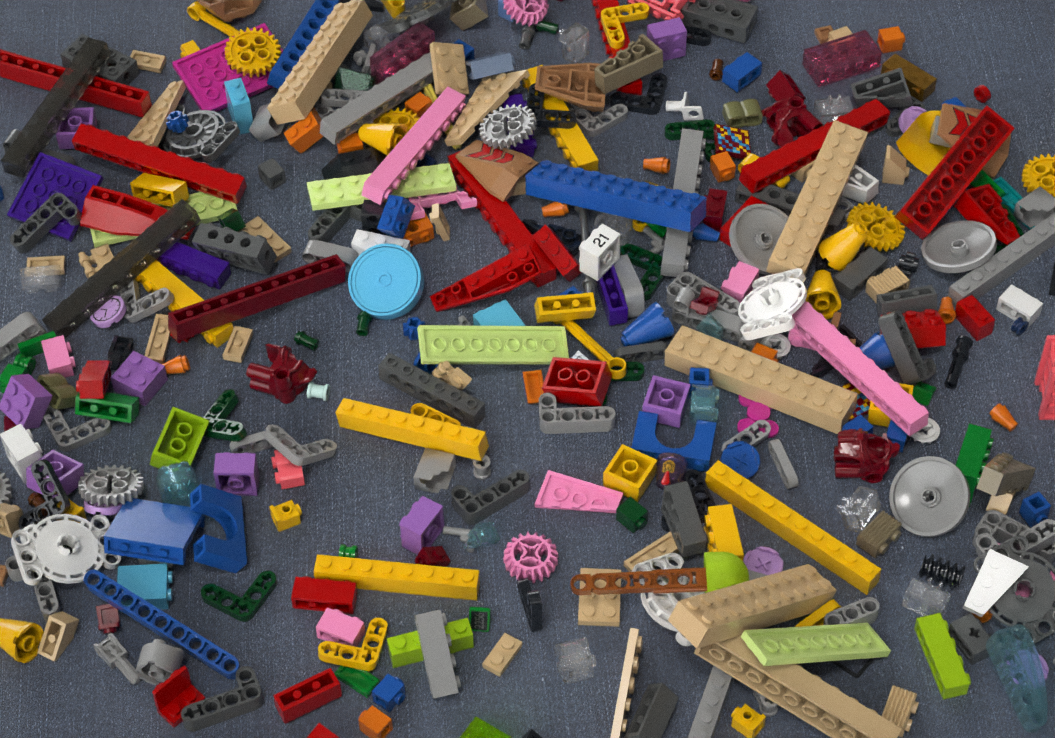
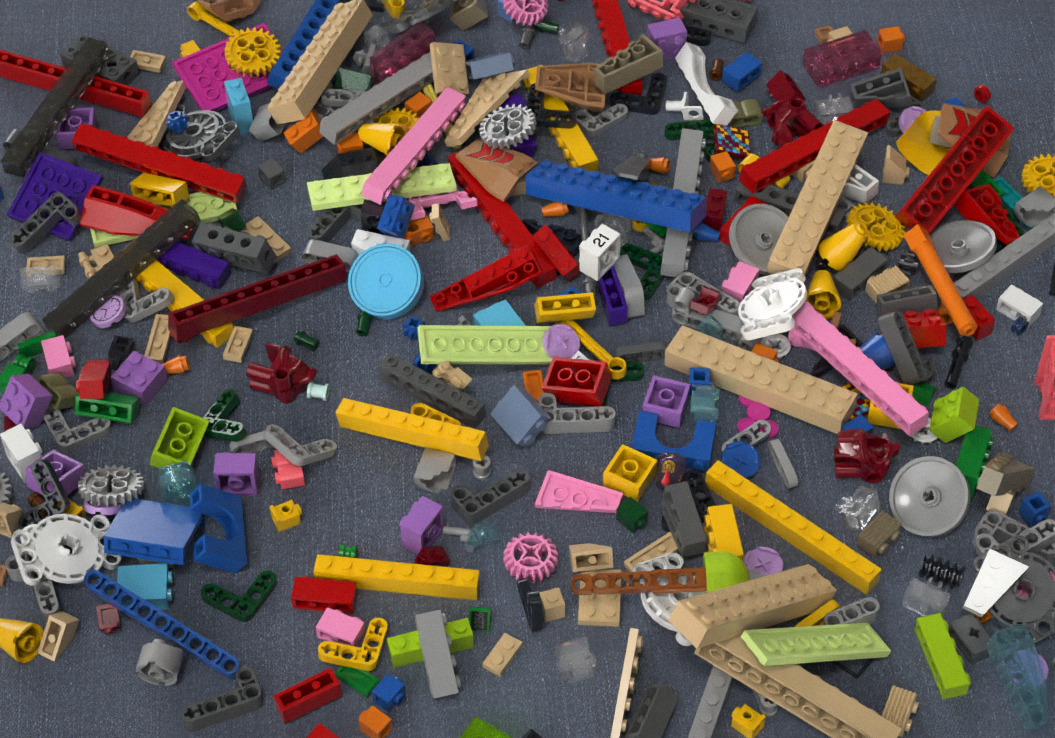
light grey connector [93,633,141,685] -> none
red bracket [152,665,206,728] -> none
yellow beam [601,2,649,49] -> none
blue cone [620,302,675,347] -> none
blue brick [887,420,908,453] -> none
none -> sand blue brick [490,385,551,447]
none -> tan brick [539,587,565,622]
none -> lavender tile [542,324,580,358]
none -> tan slope [569,543,614,572]
none -> dark grey wedge [610,153,652,181]
none -> white arch [675,42,738,126]
none -> orange brick [903,224,977,336]
none -> lime brick [929,387,980,443]

